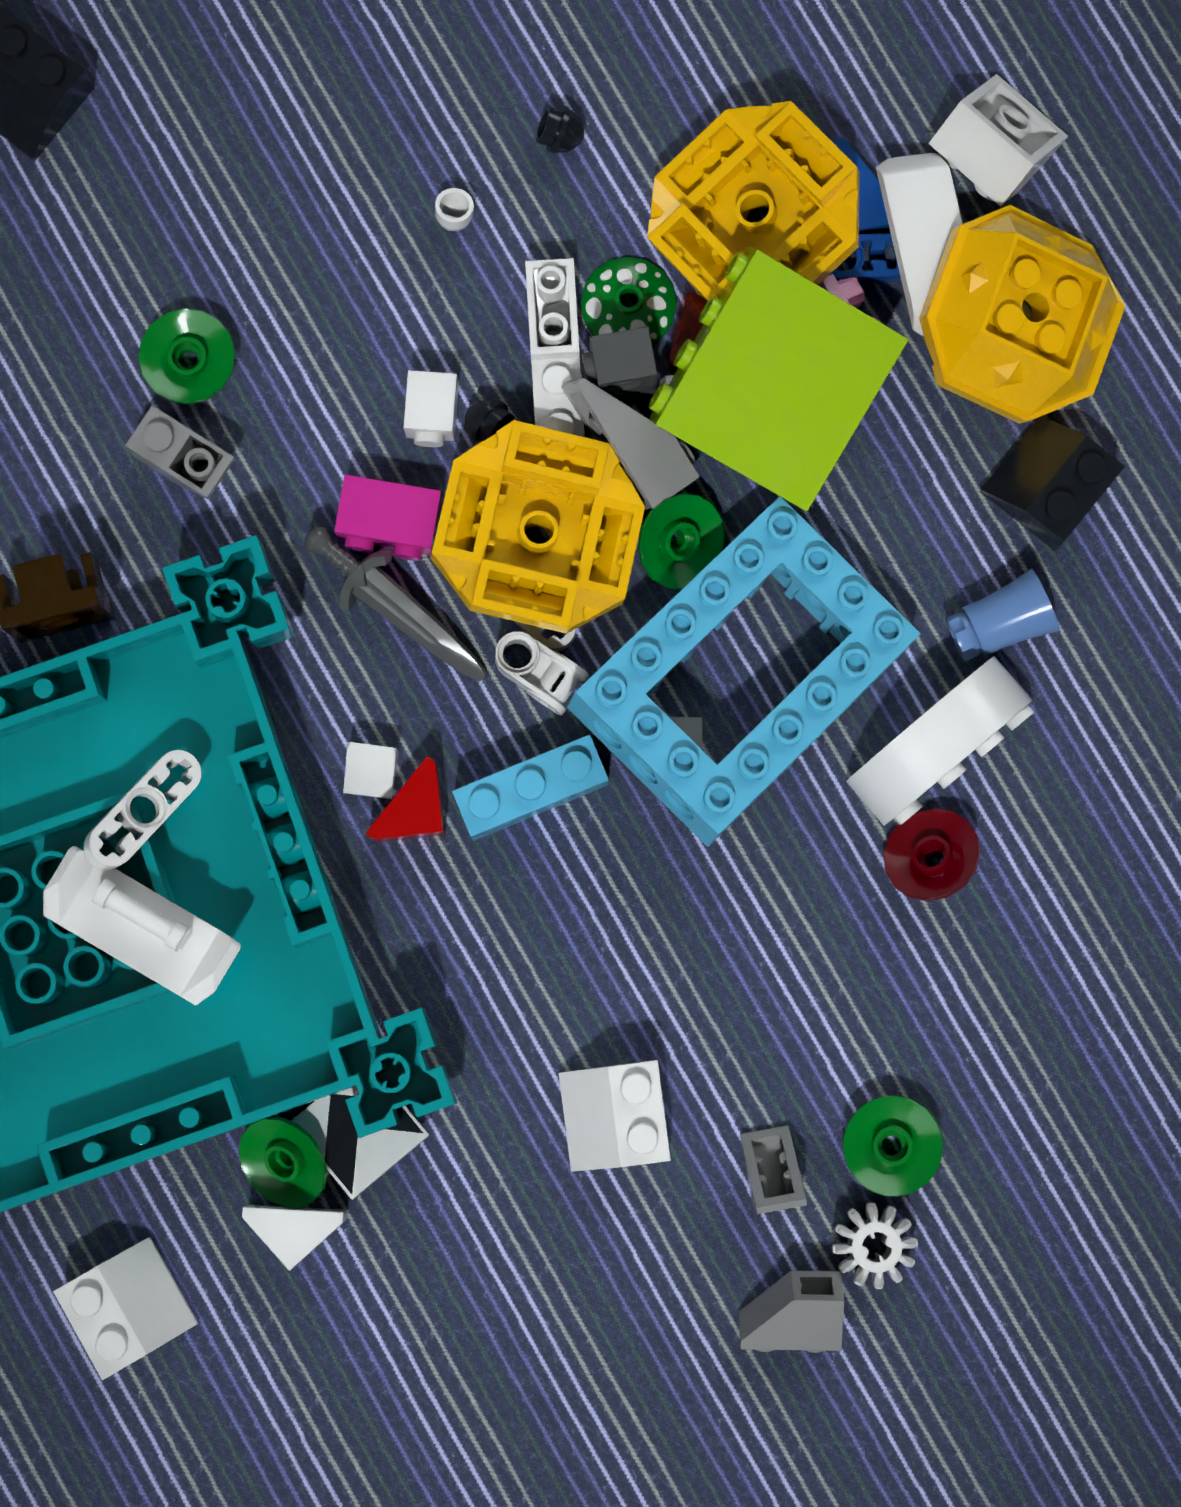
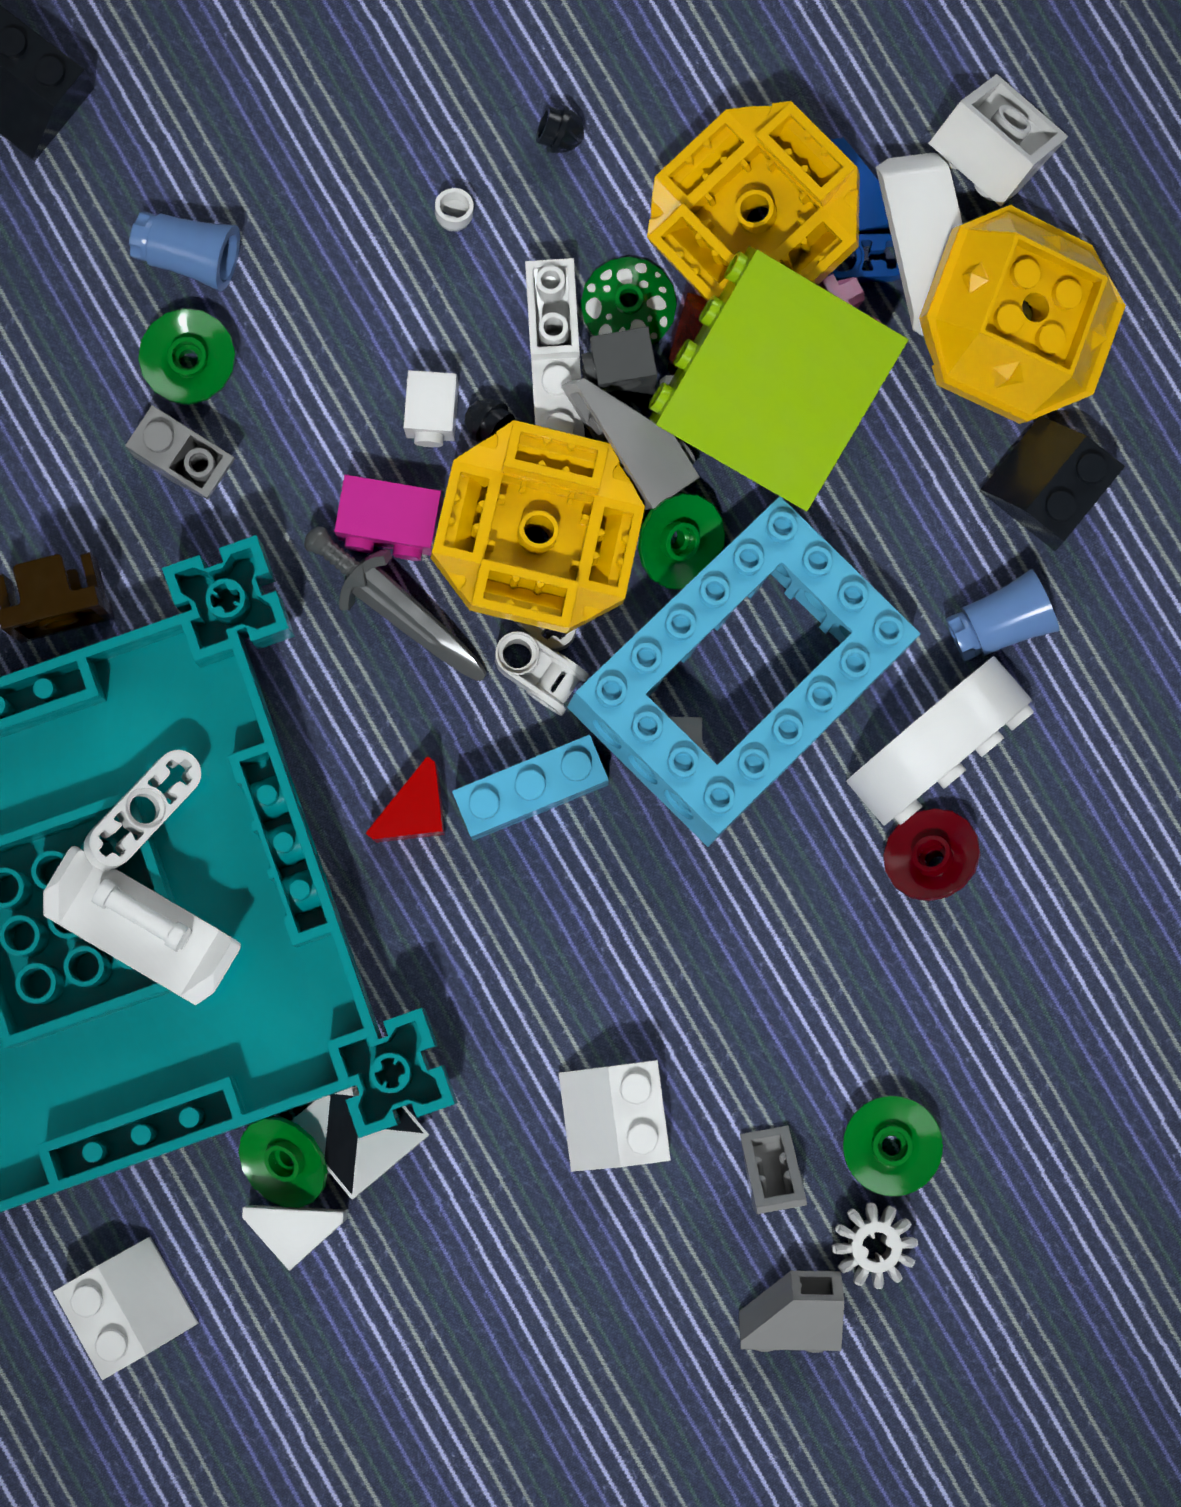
white slope [343,742,399,800] -> none
none -> medium blue plant [129,212,240,292]

